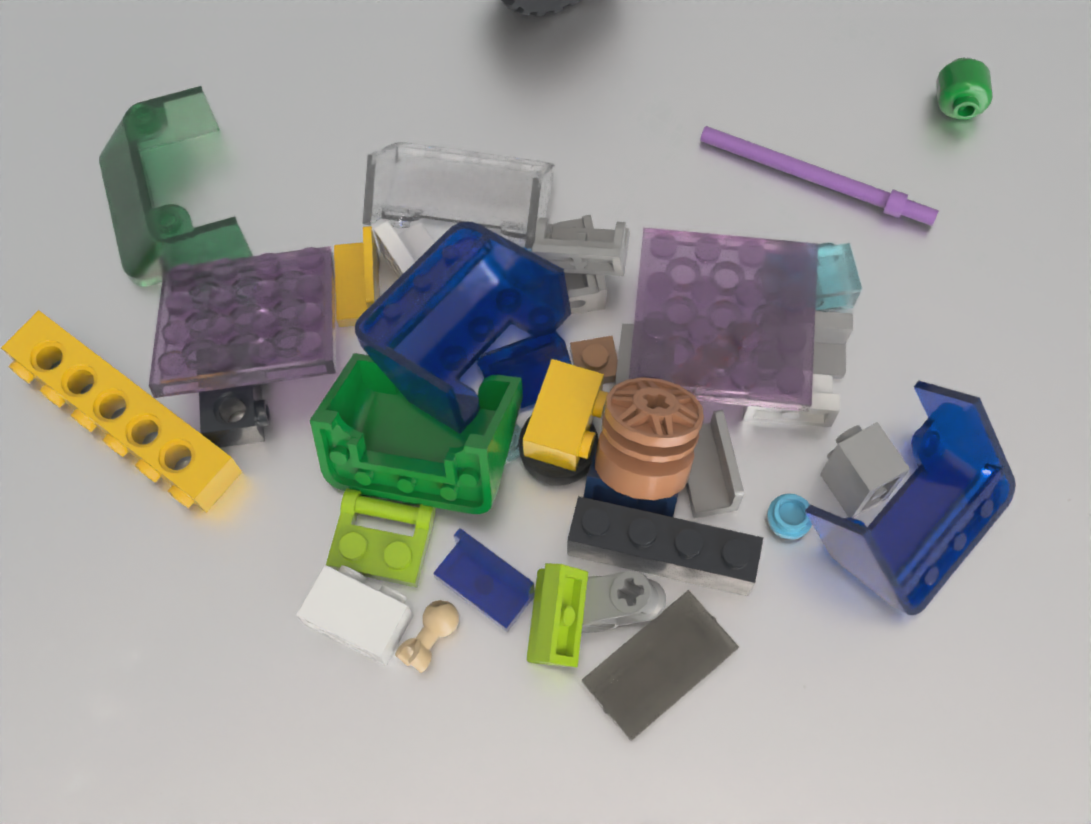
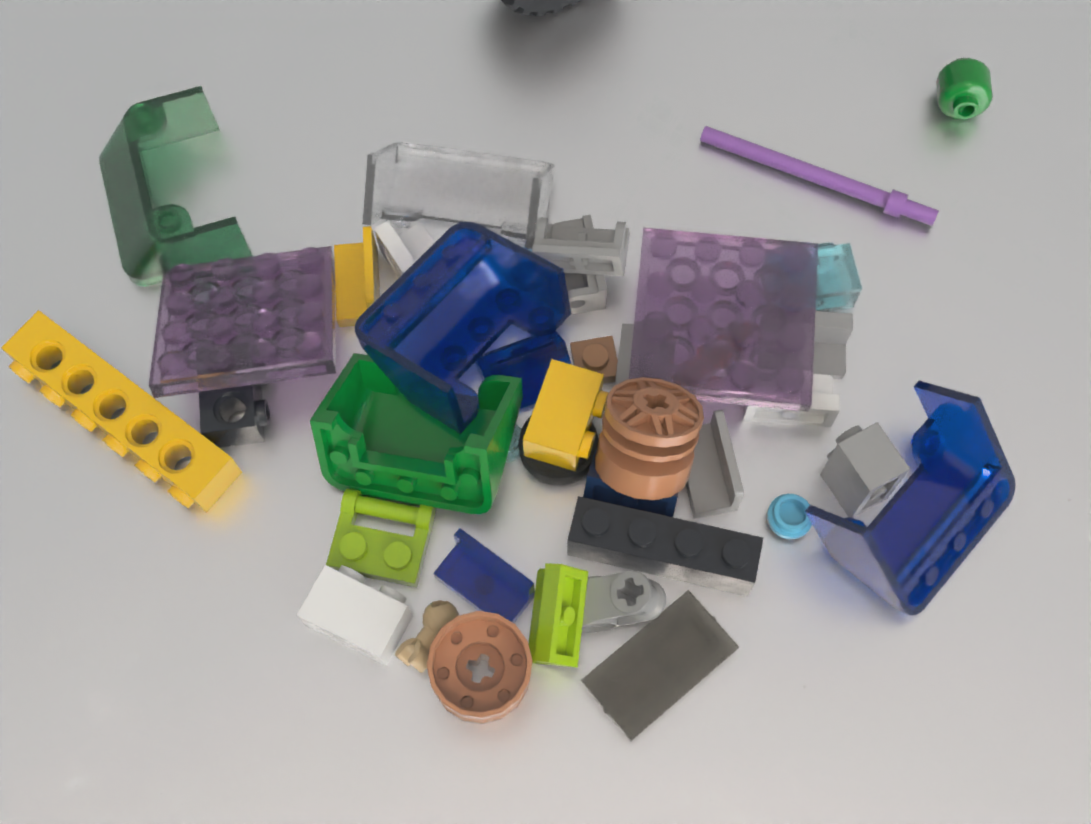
none -> nougat wheel [427,611,533,724]

